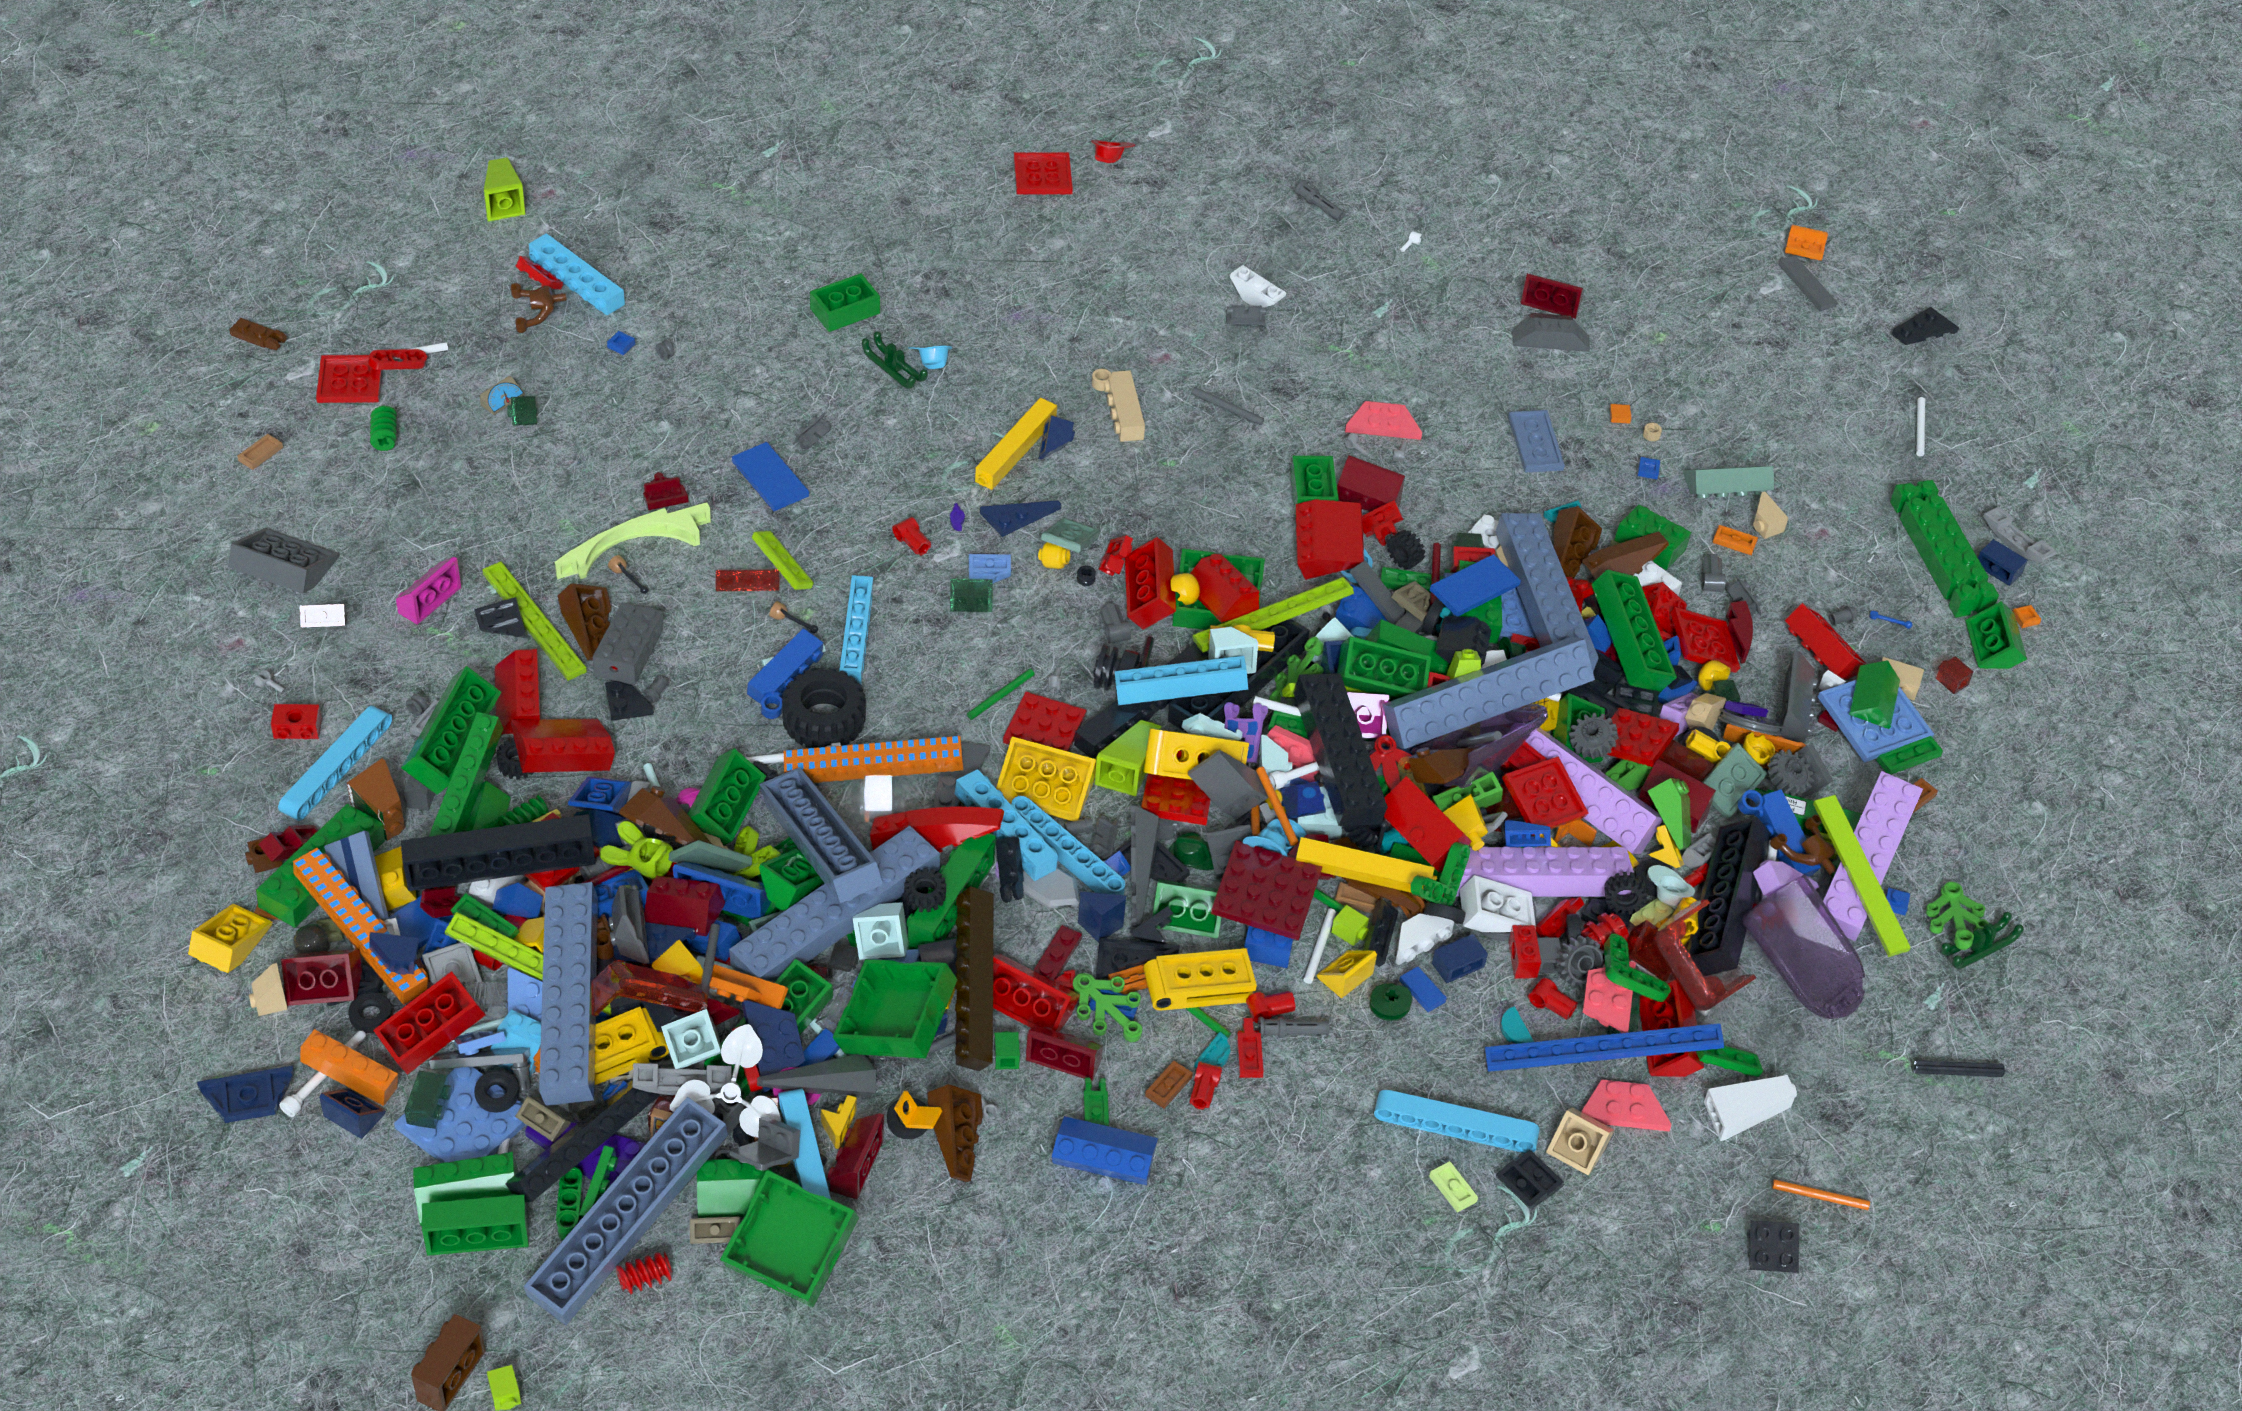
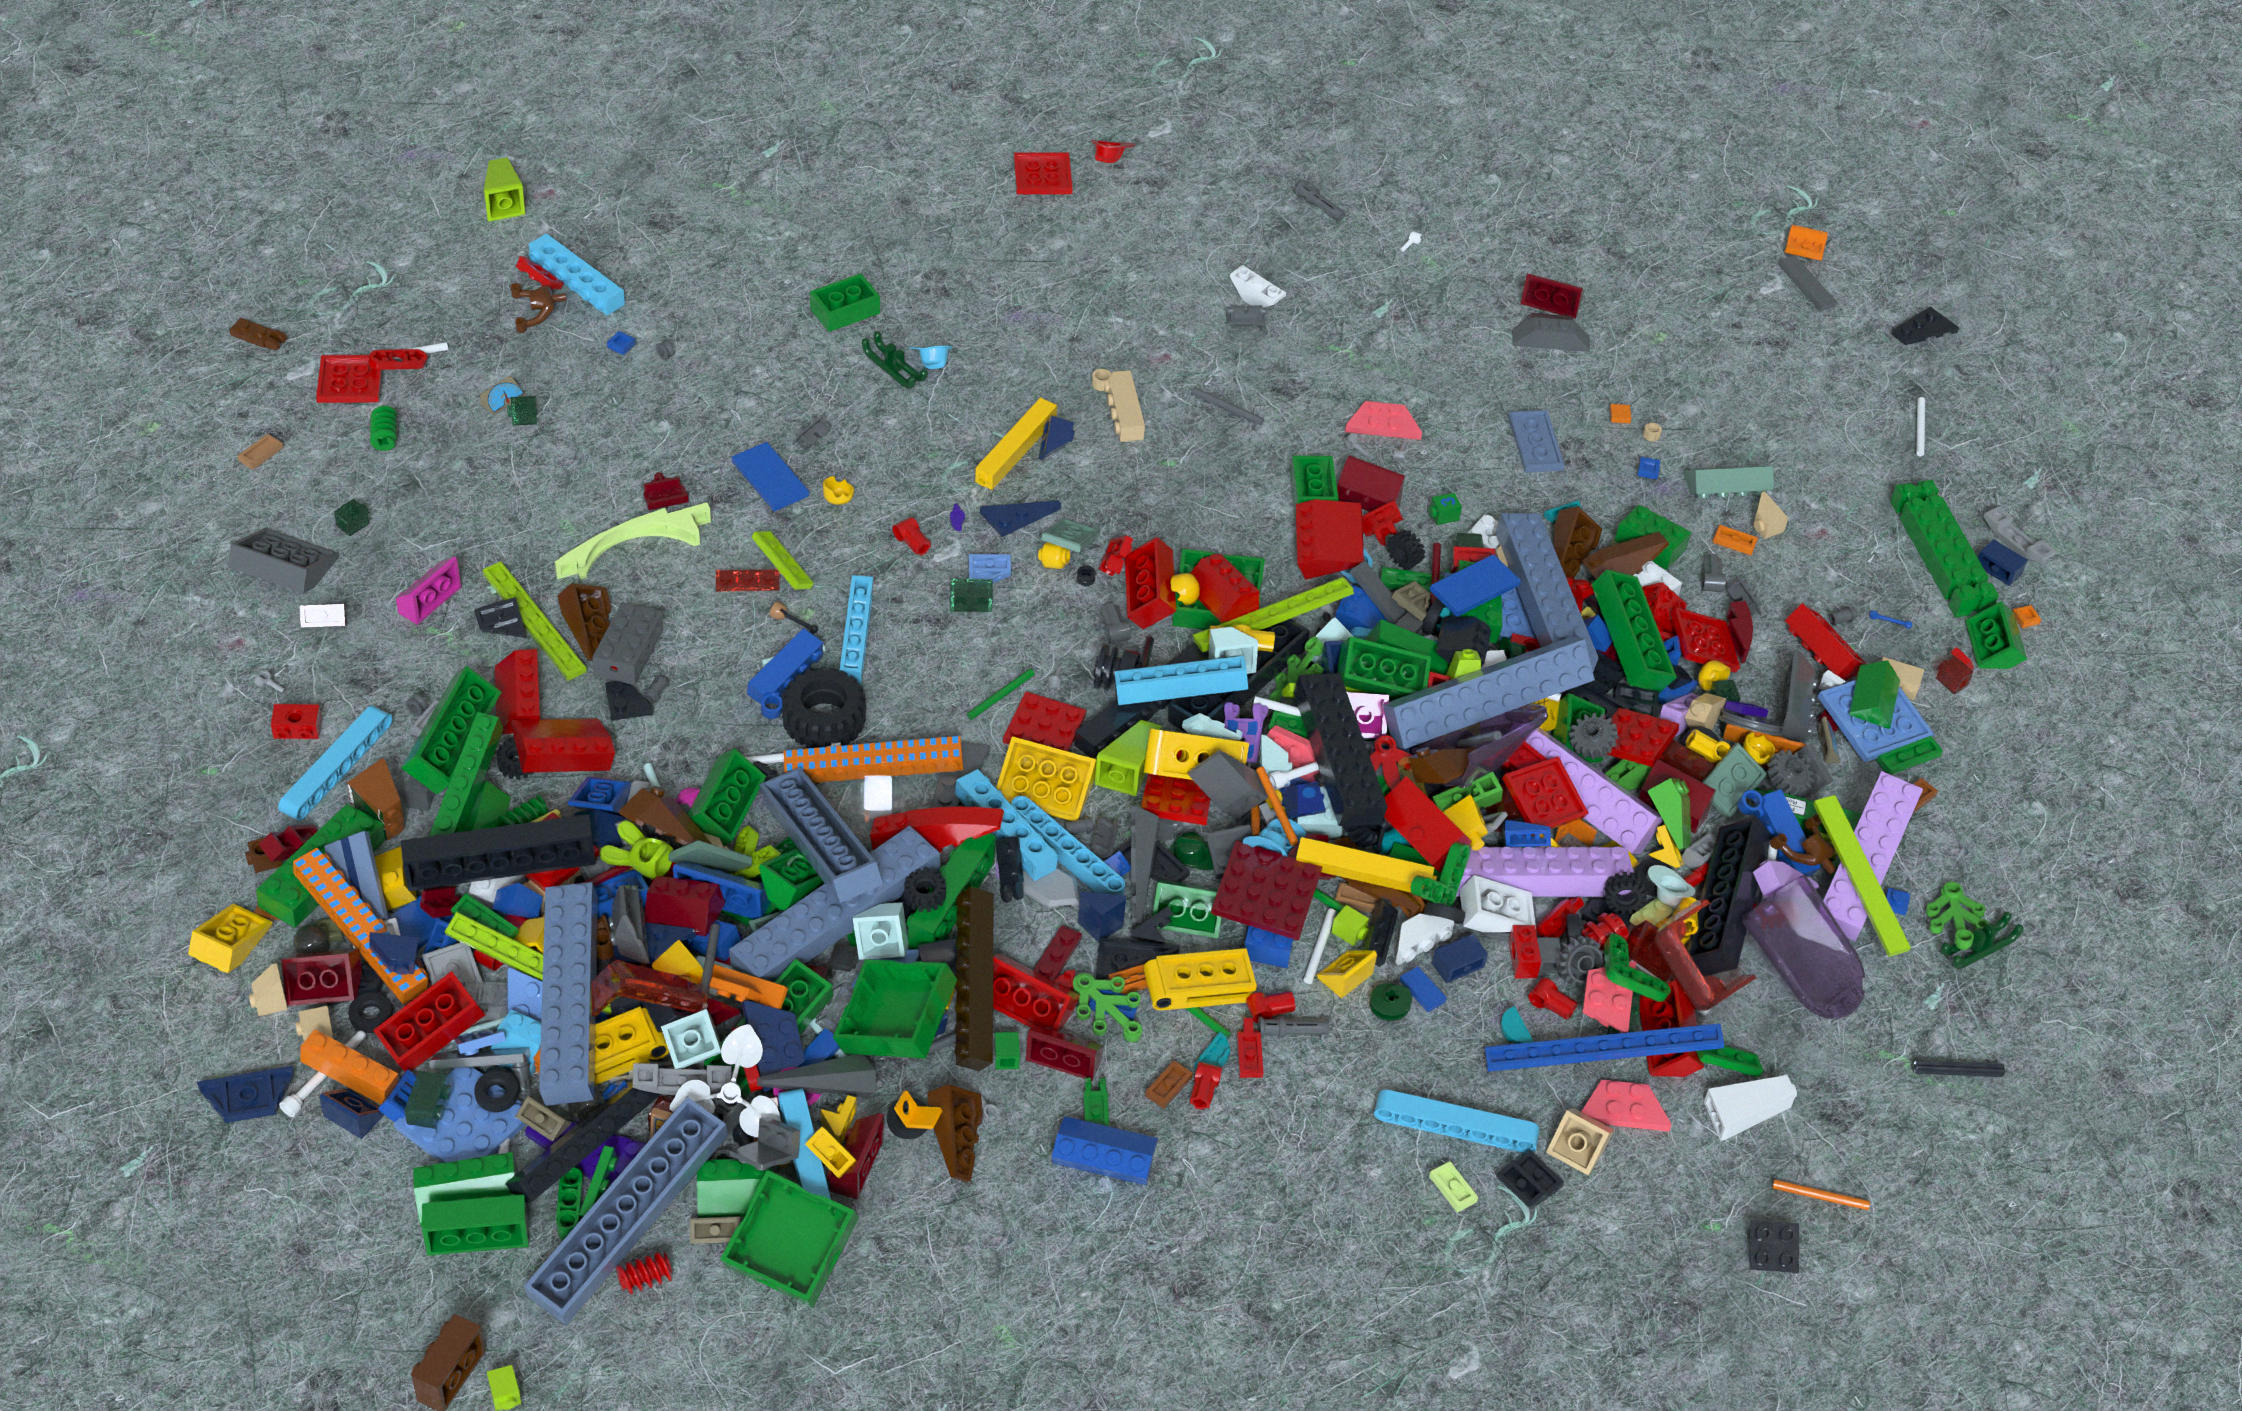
hinge [608,555,648,594] -> none
none -> tan slope [295,1006,334,1042]
none -> clear green brick [334,499,370,536]
none -> blue slope [378,1070,427,1122]
none -> yellow slope [805,1126,857,1178]
none -> yellow hair [823,476,854,505]
none -> green brick [1428,493,1462,525]
none -> dark tan slope [1818,717,1841,763]
none -> red plate [1951,647,1974,673]

